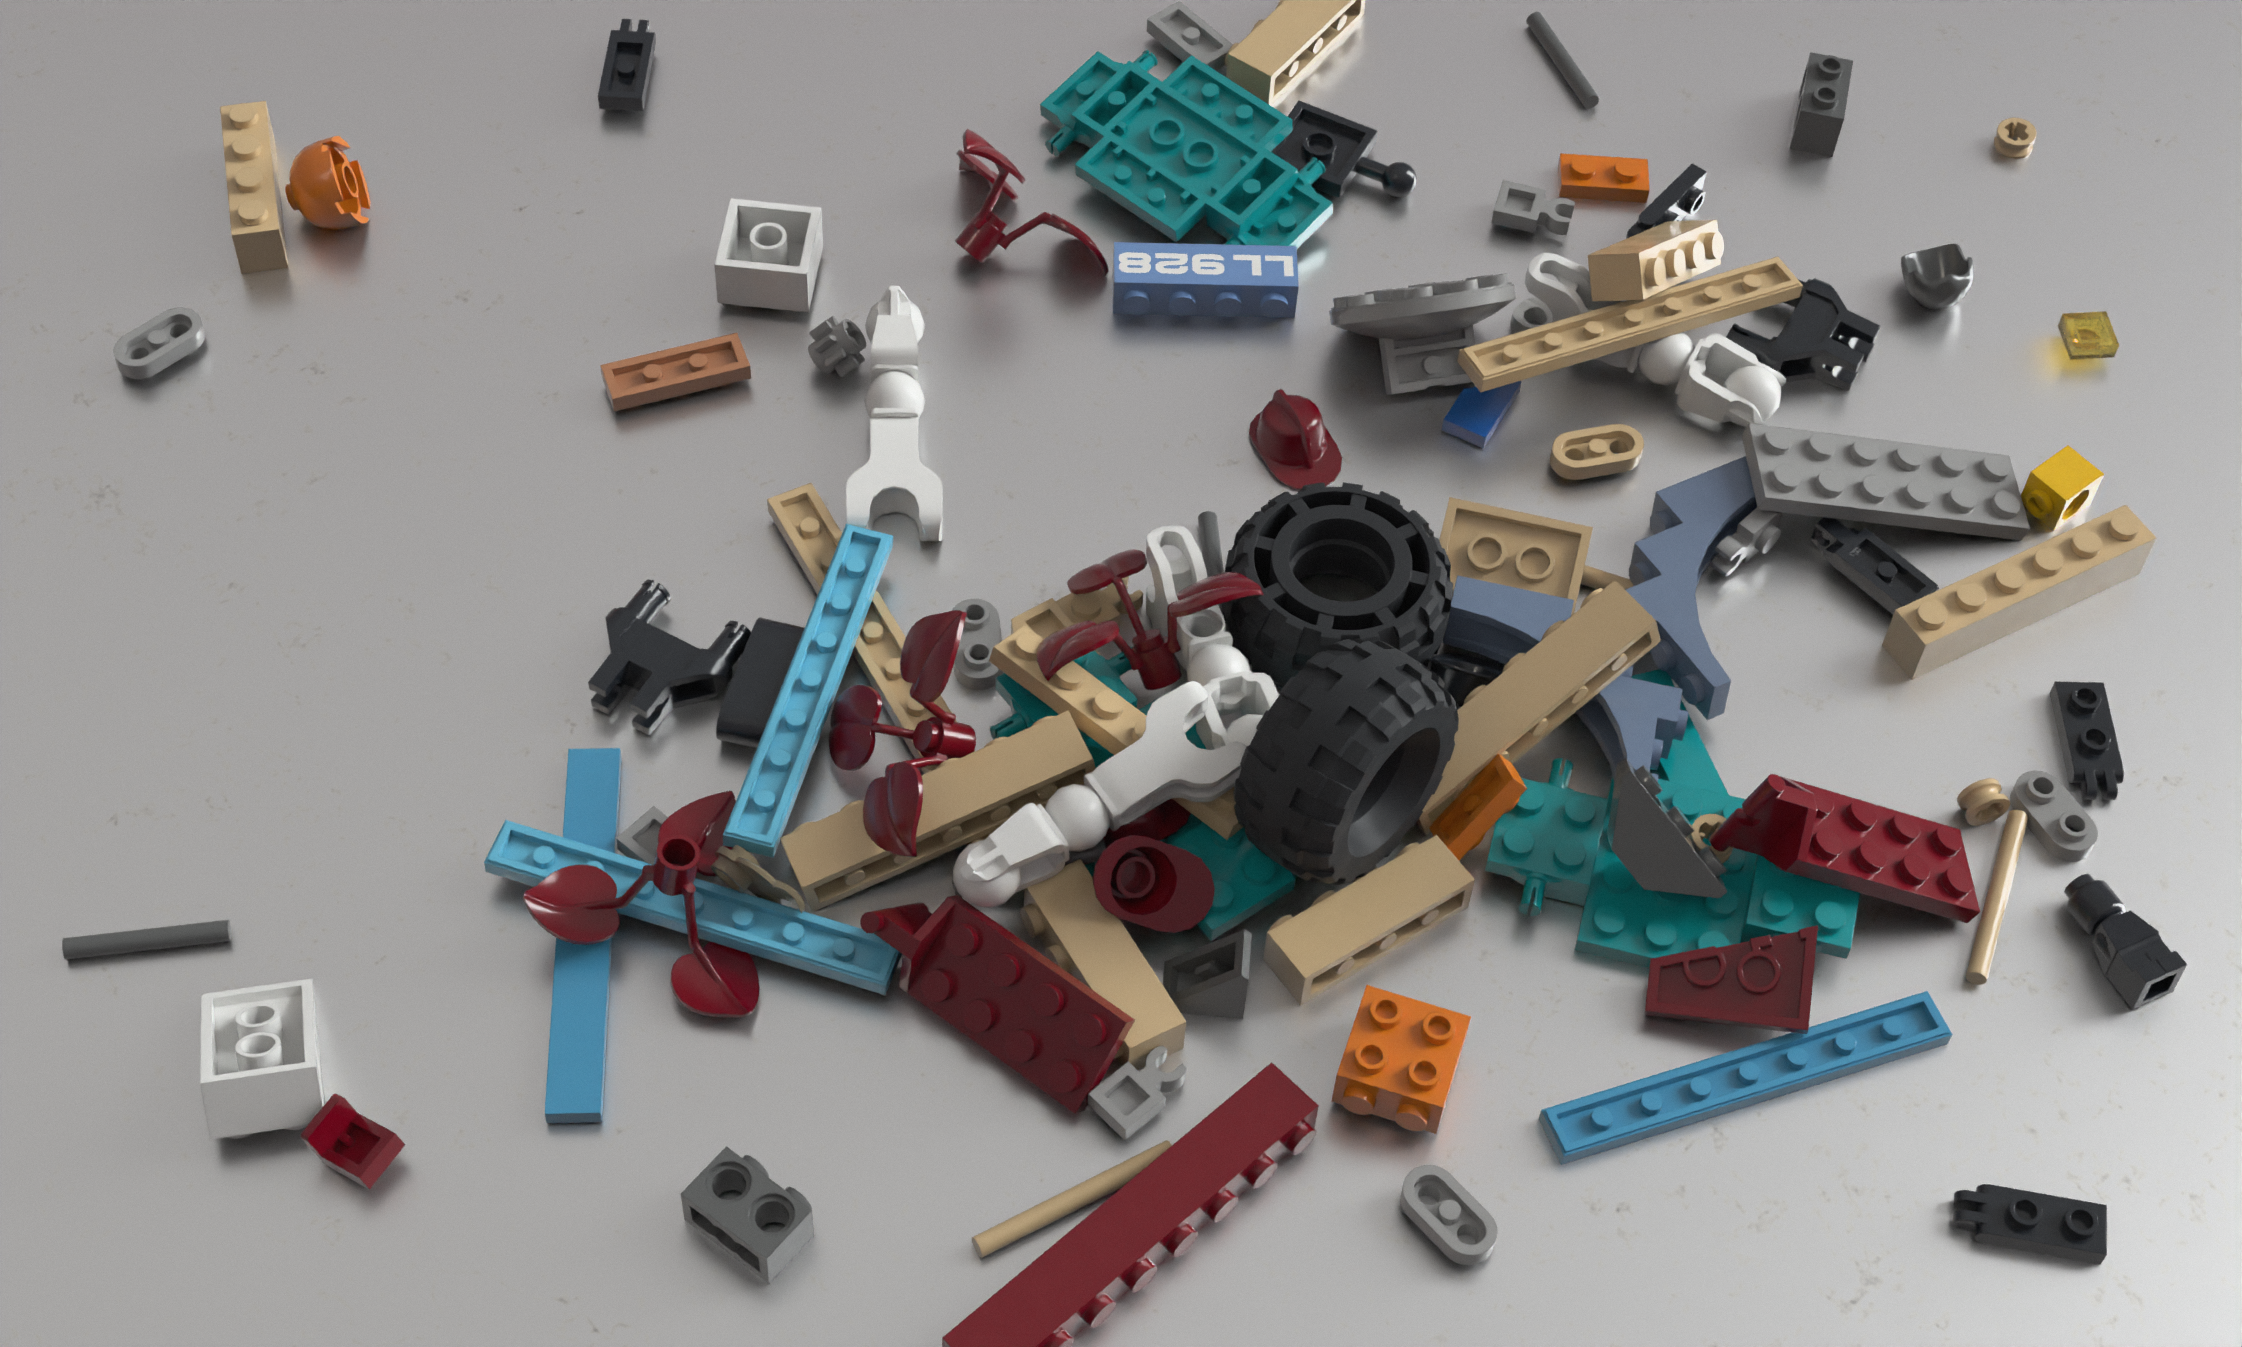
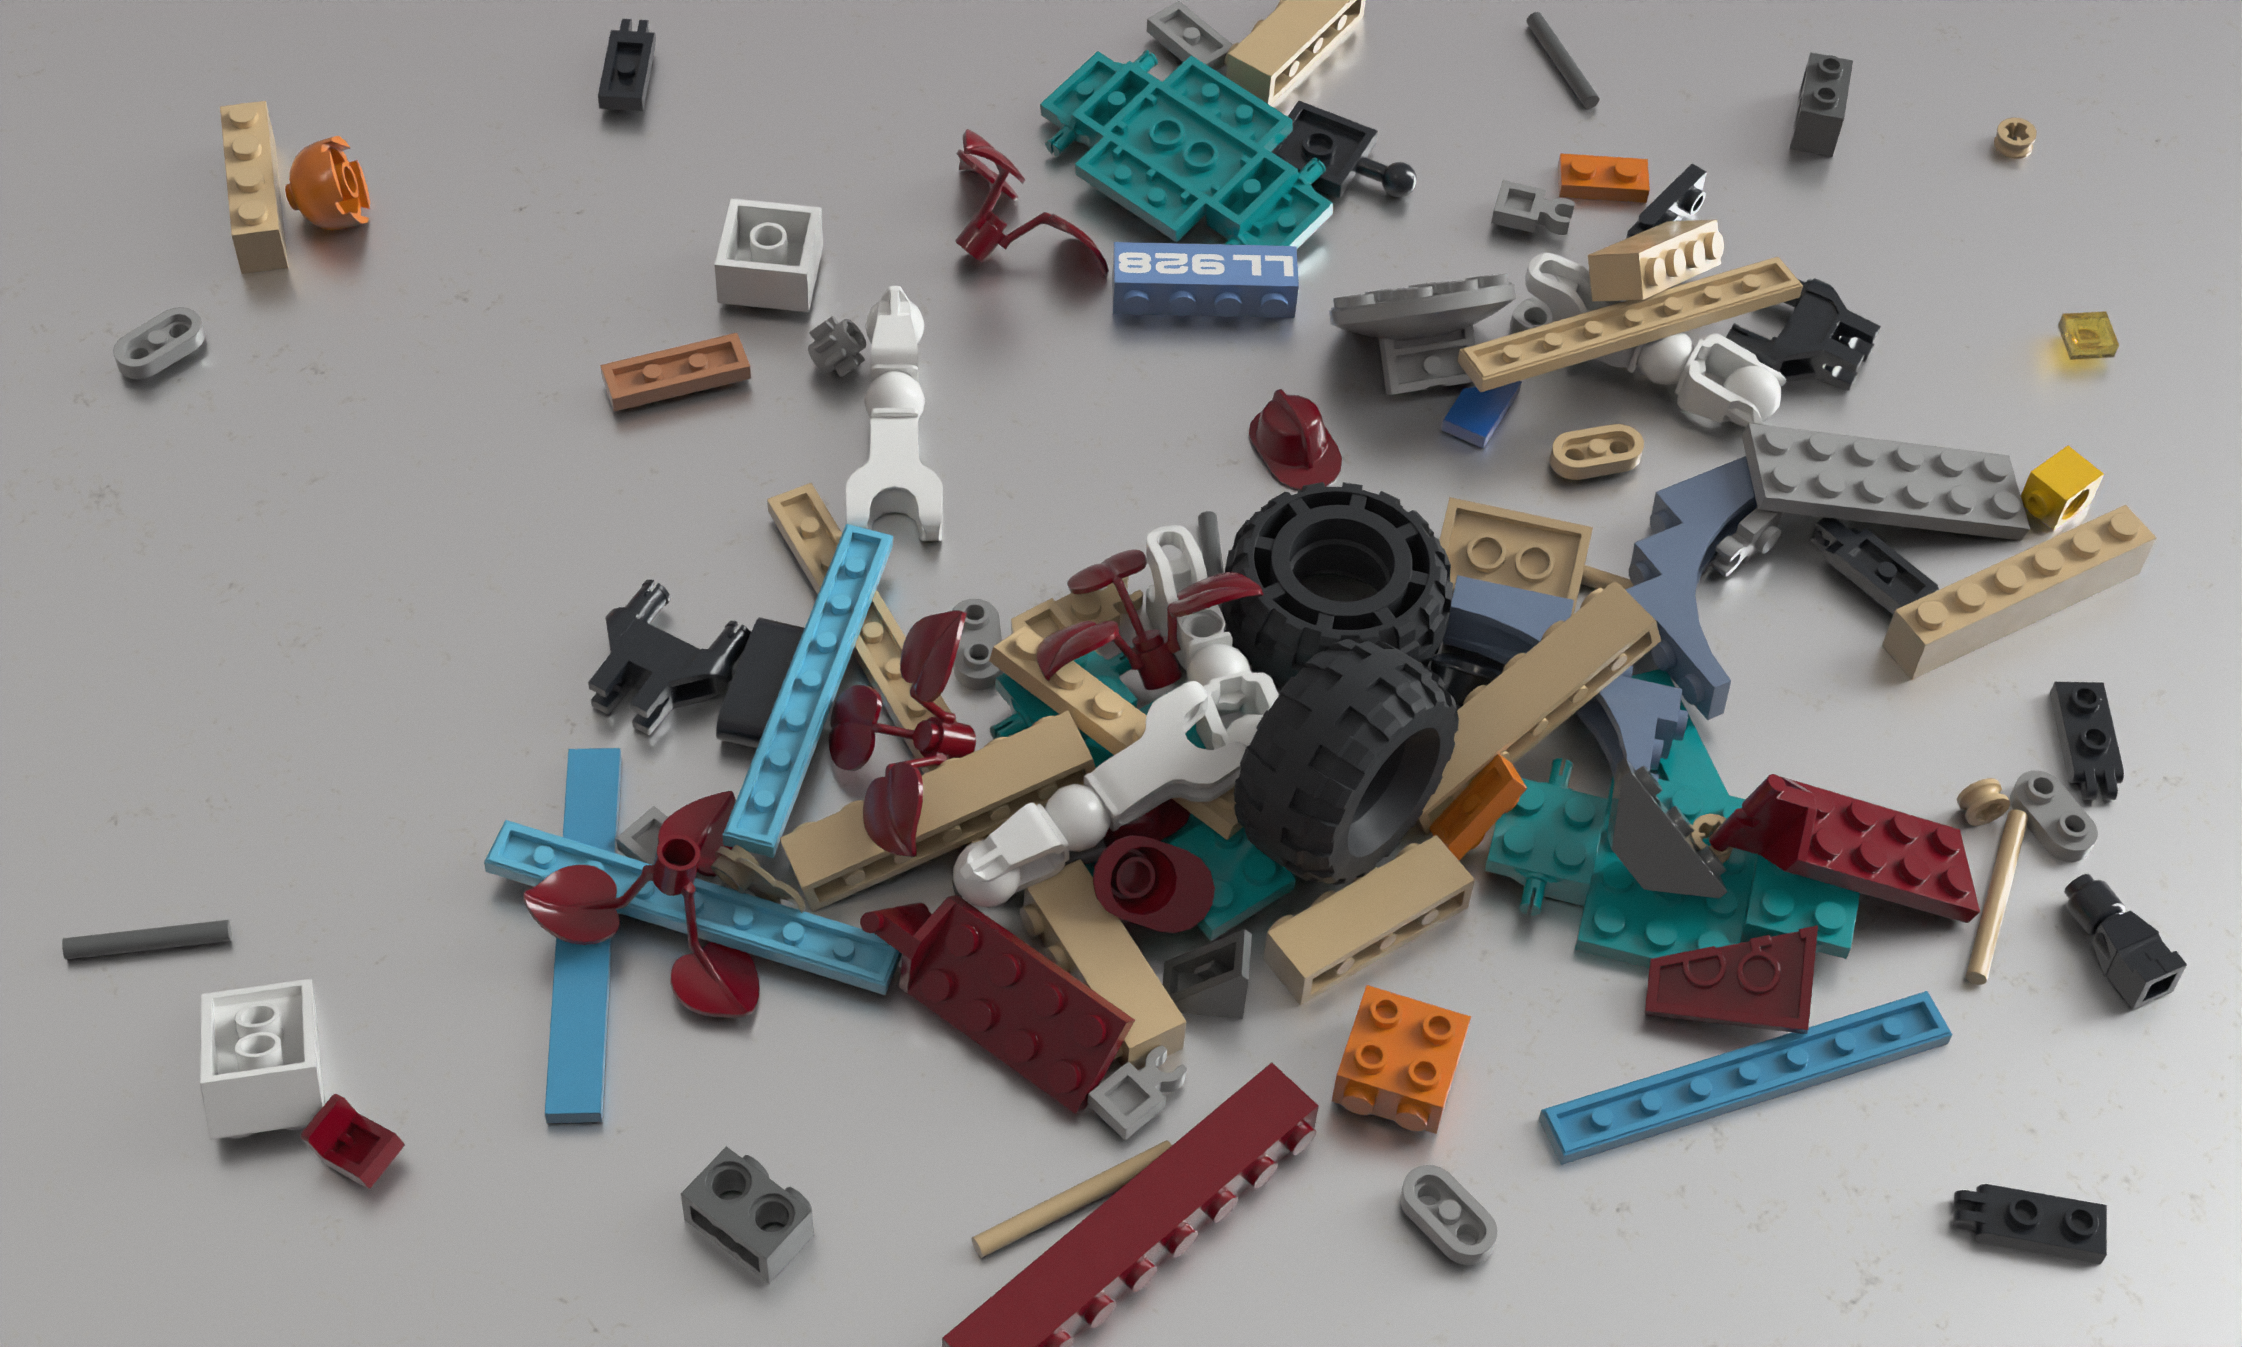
dark grey hair [1901,244,1974,309] -> none

